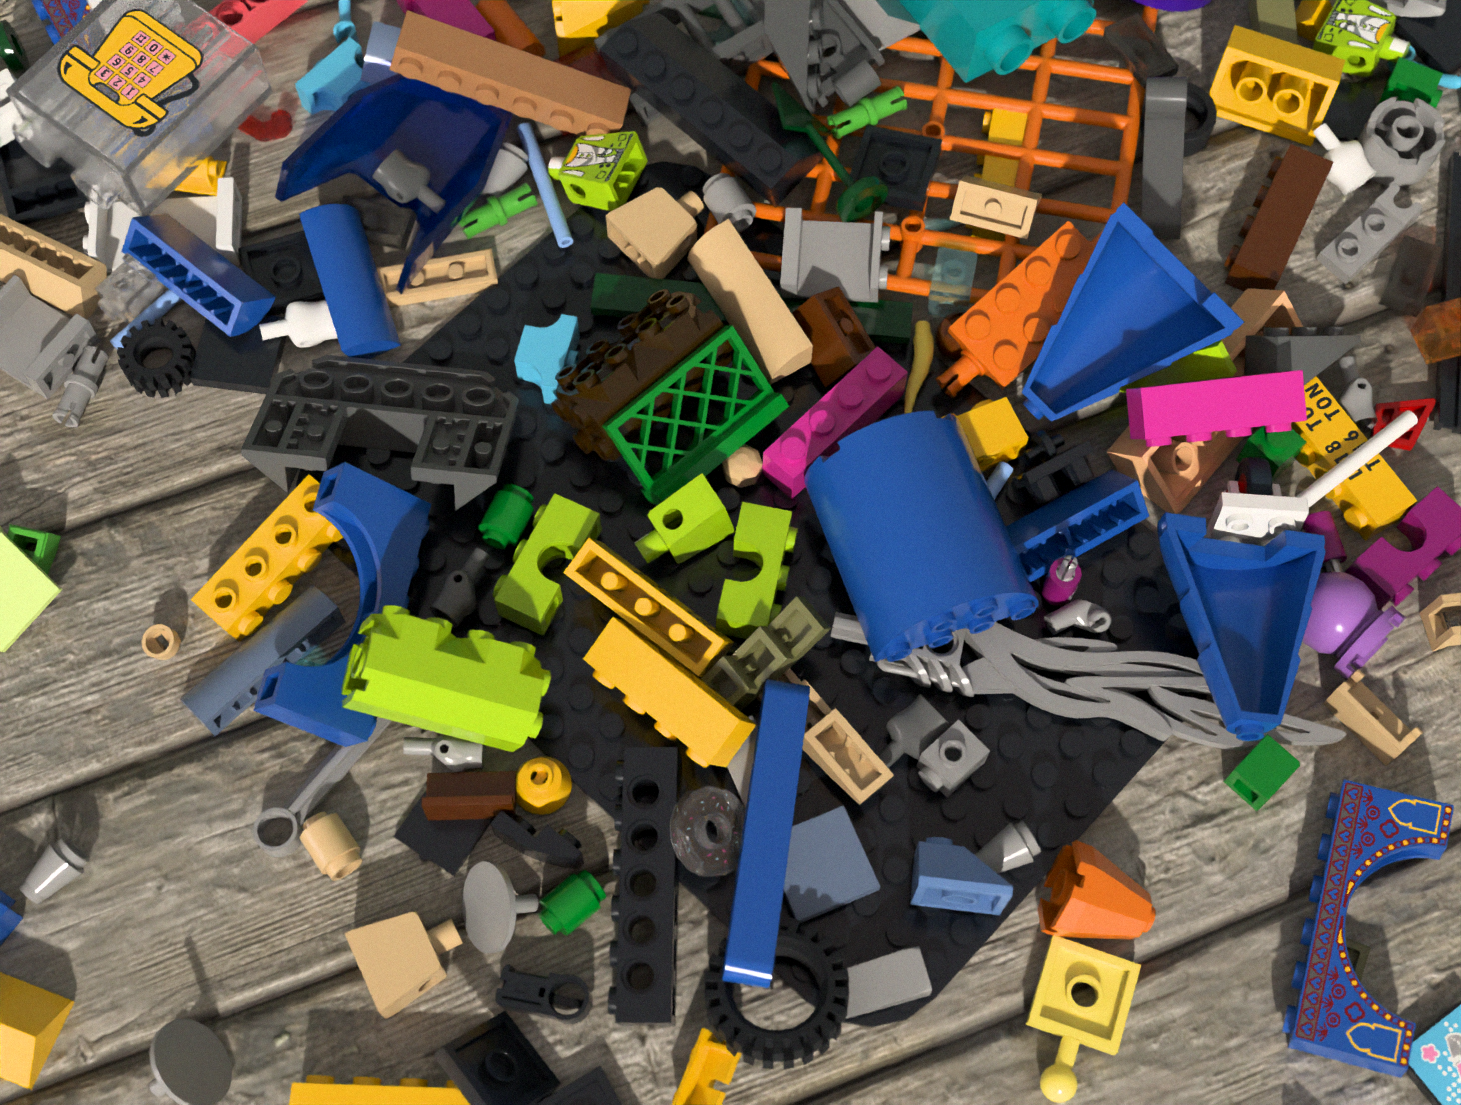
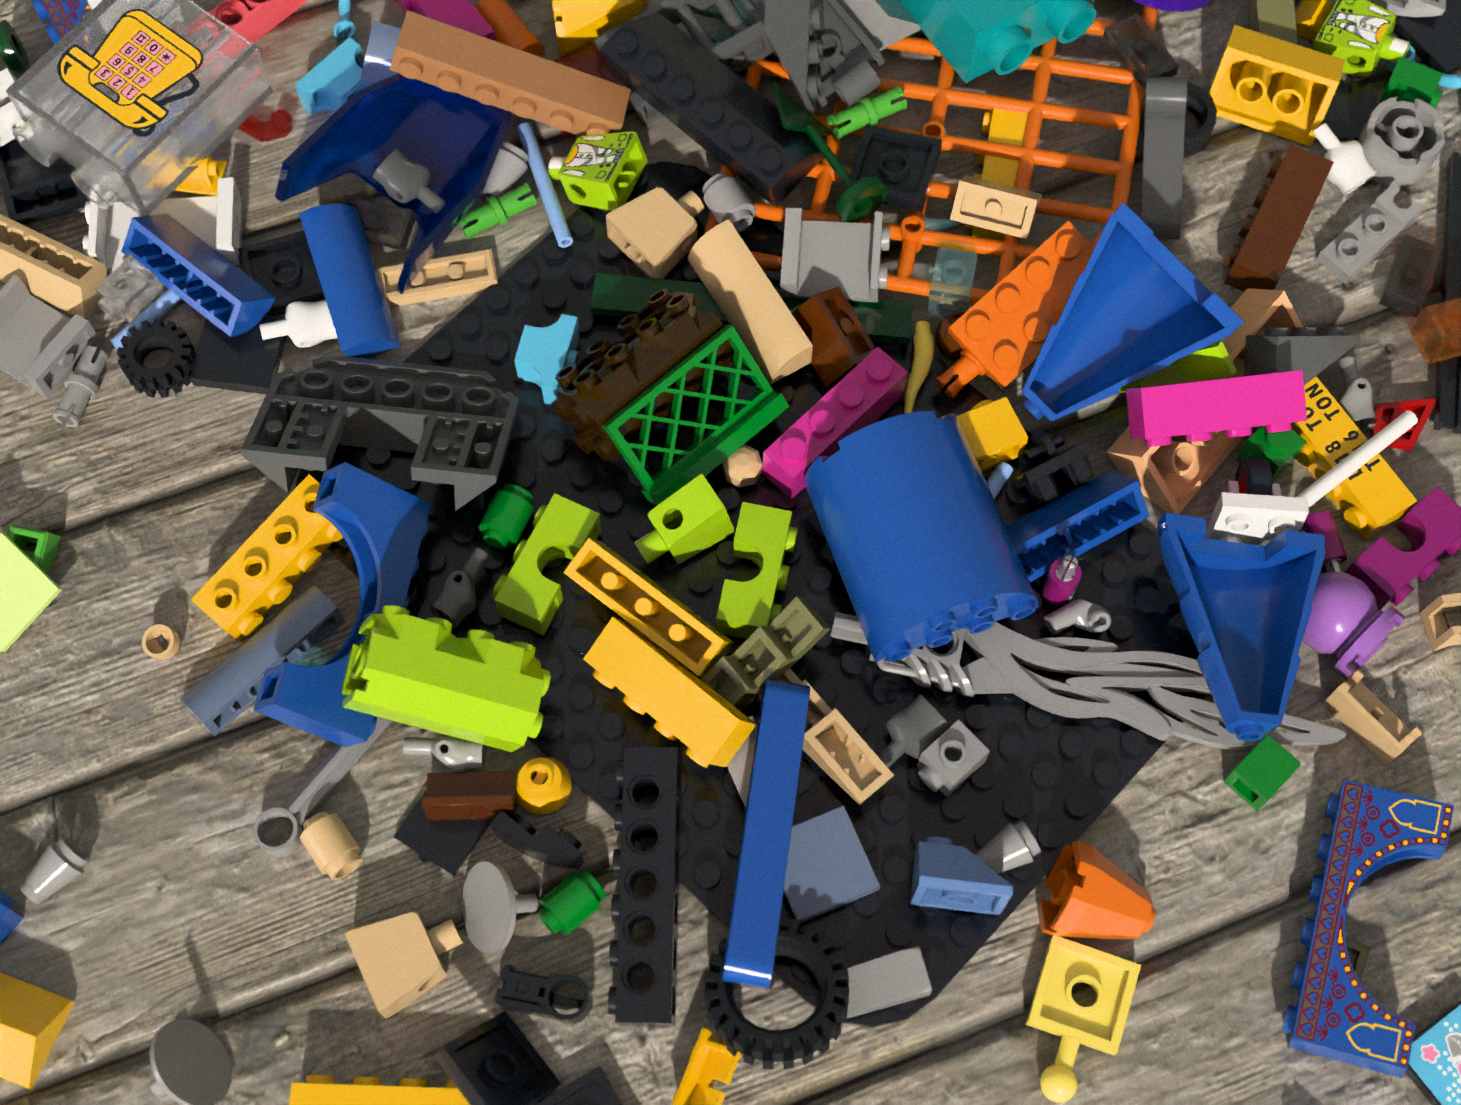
clear tile [670,786,746,877] -> none

